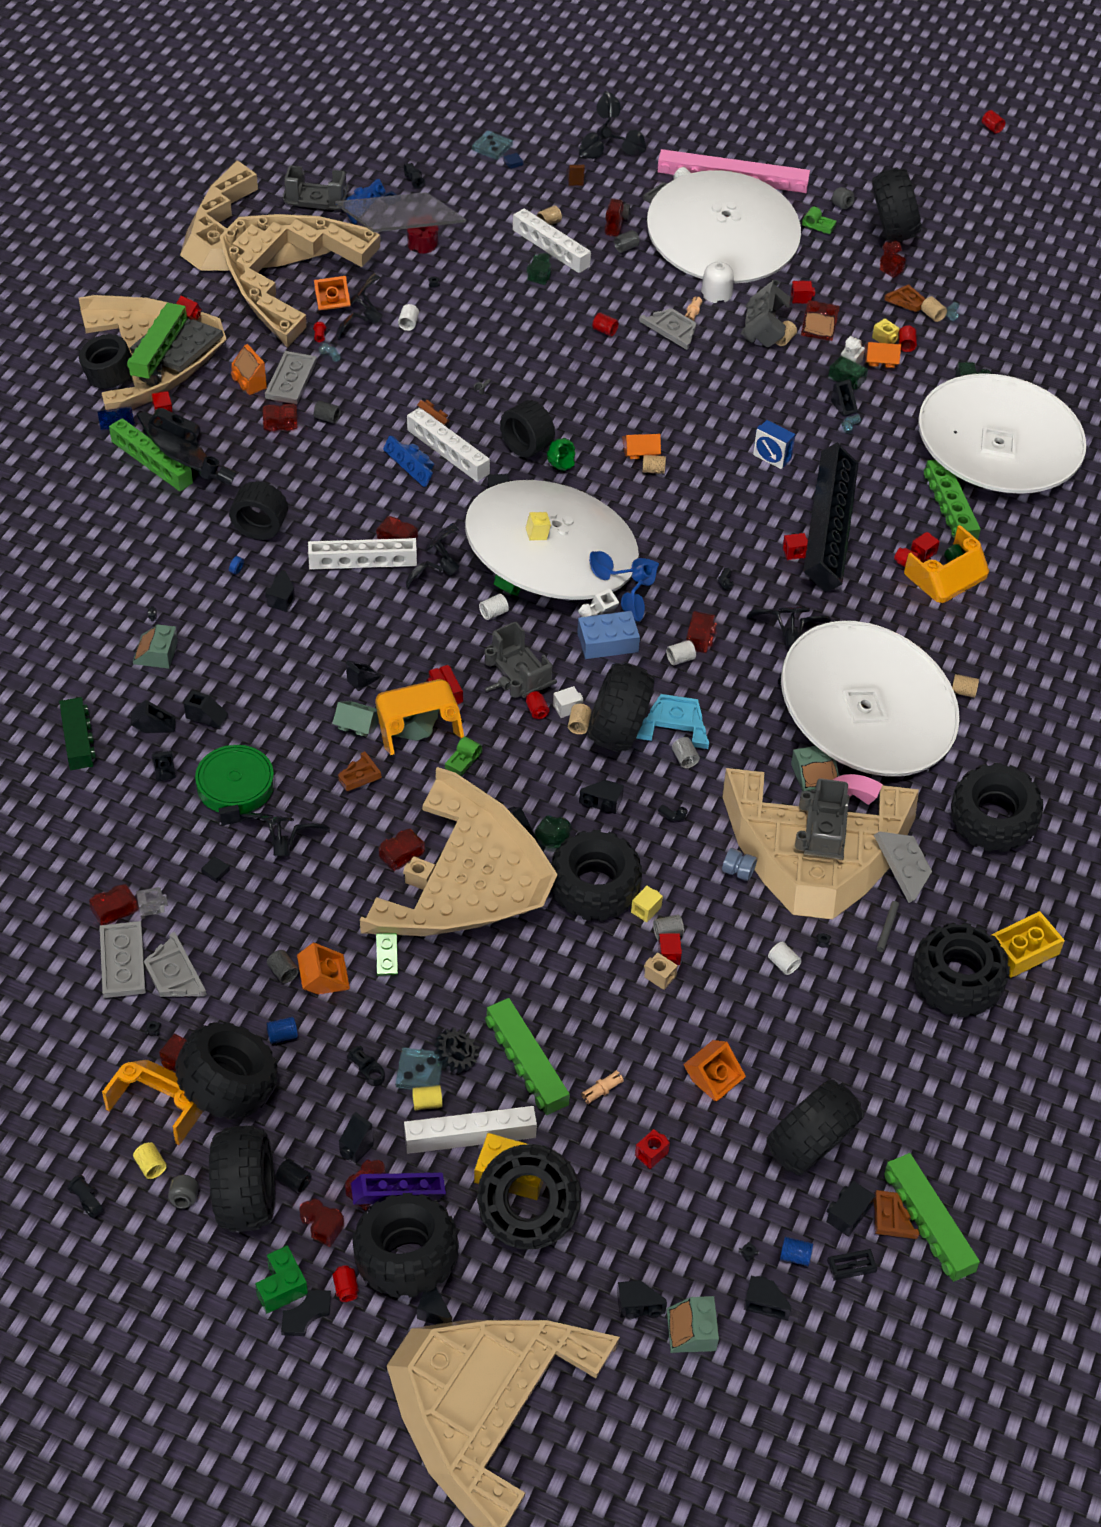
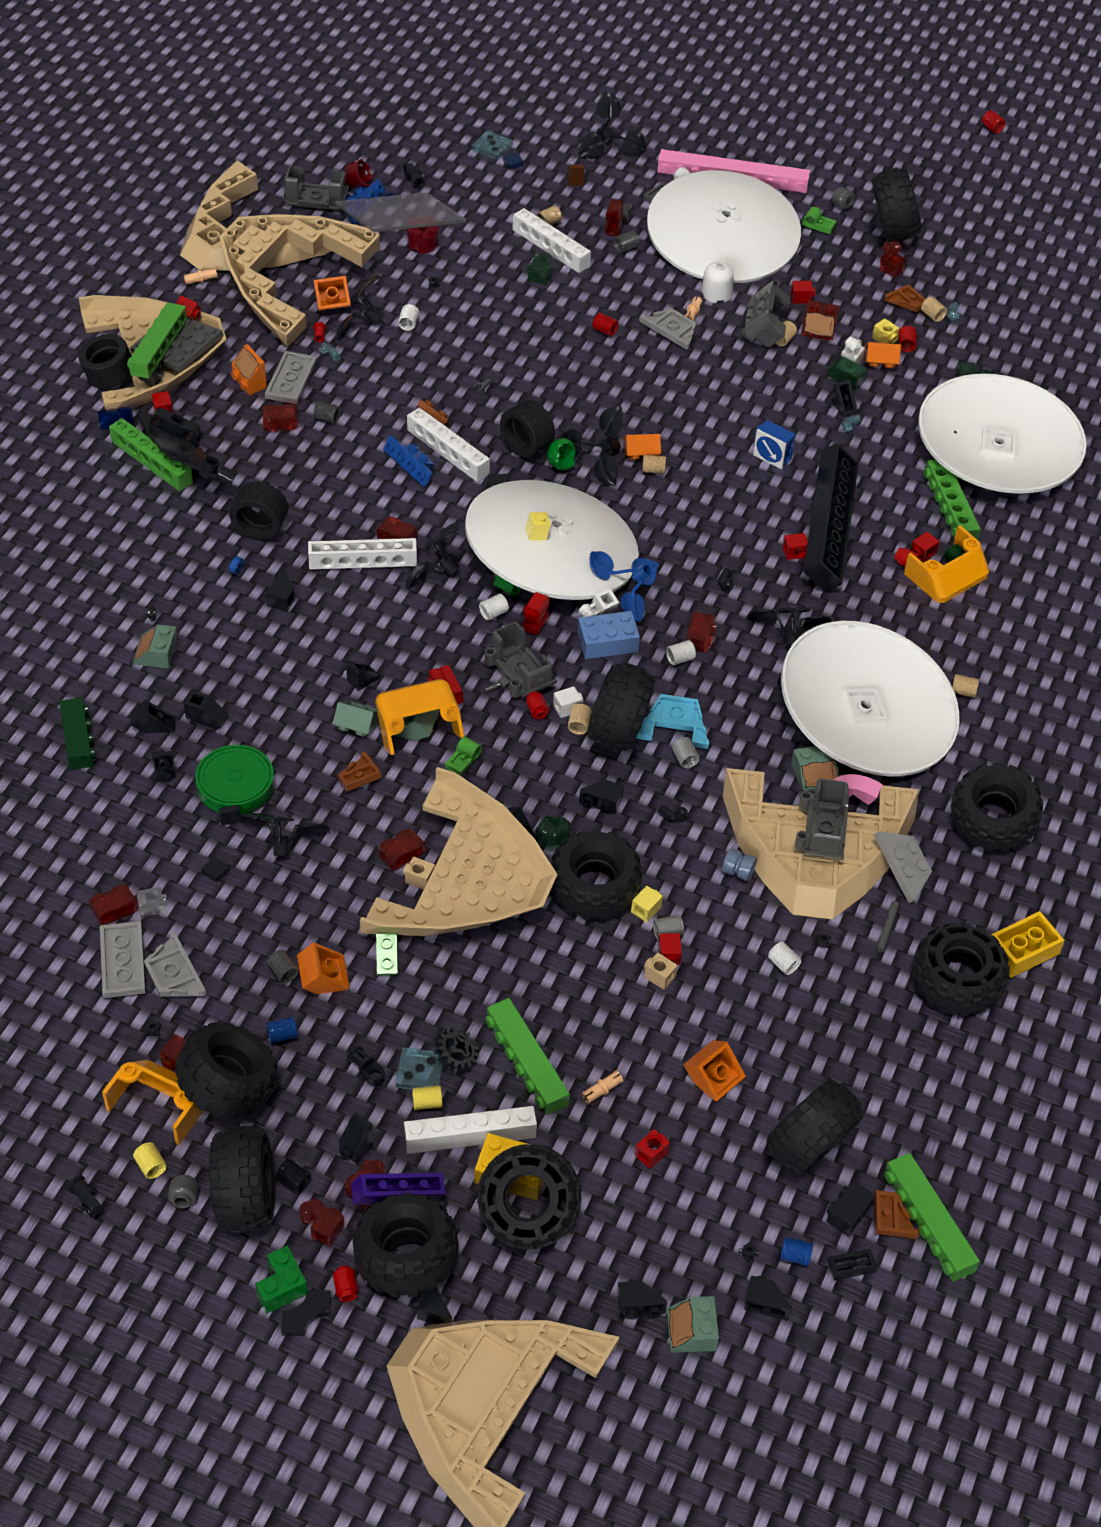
none -> light nougat pin [184,268,217,285]
none -> dark red helmet [344,159,374,190]
none -> red brick [523,592,549,635]
none -> black plant [560,406,622,486]

